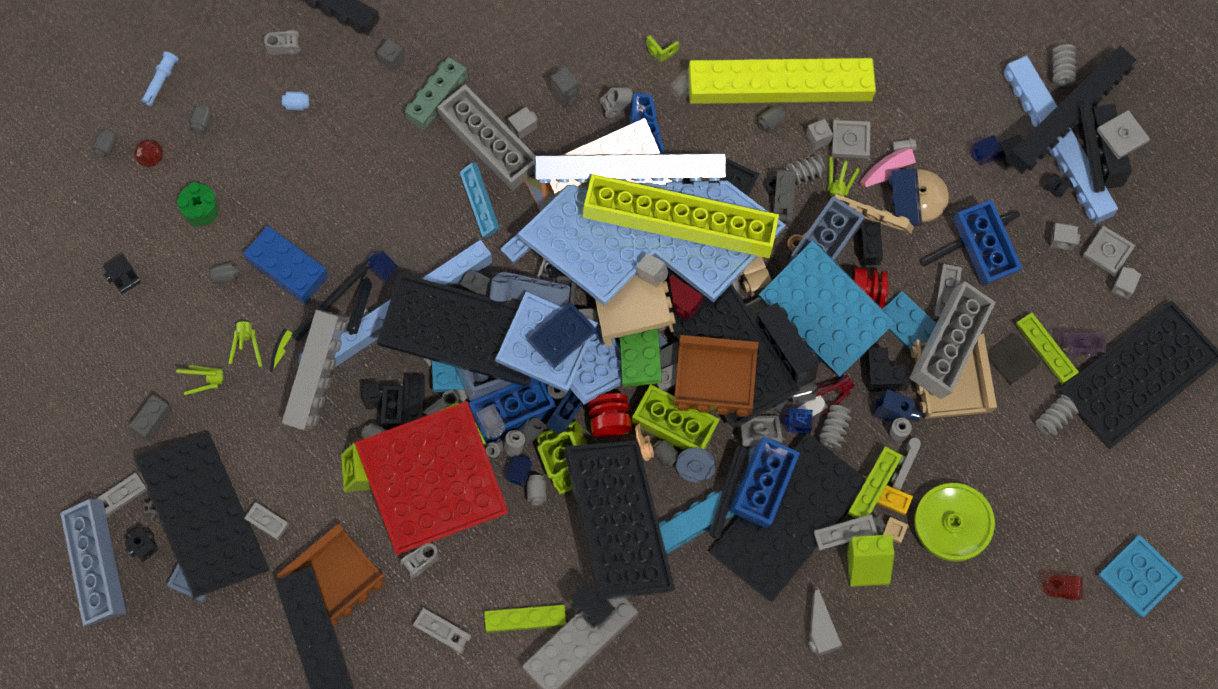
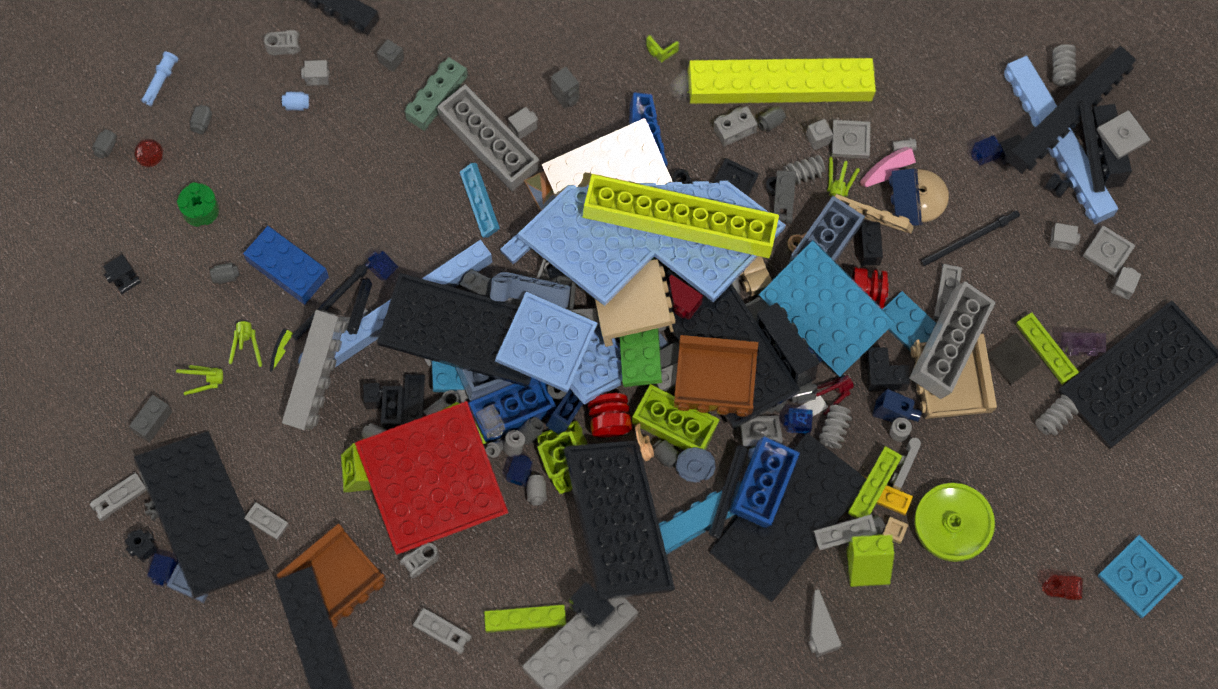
sand blue arch [60,499,127,626] -> none
dark blue plate [527,302,597,369] -> none
brick [535,153,725,183] -> none
light grey piece [599,88,633,118] -> none
light grey brick [636,253,668,287] -> none
blue brick [953,199,1023,286] -> none
none -> clear blue brick [147,553,178,587]
none -> light grey brick [301,60,329,86]
none -> light grey brick [713,106,758,147]

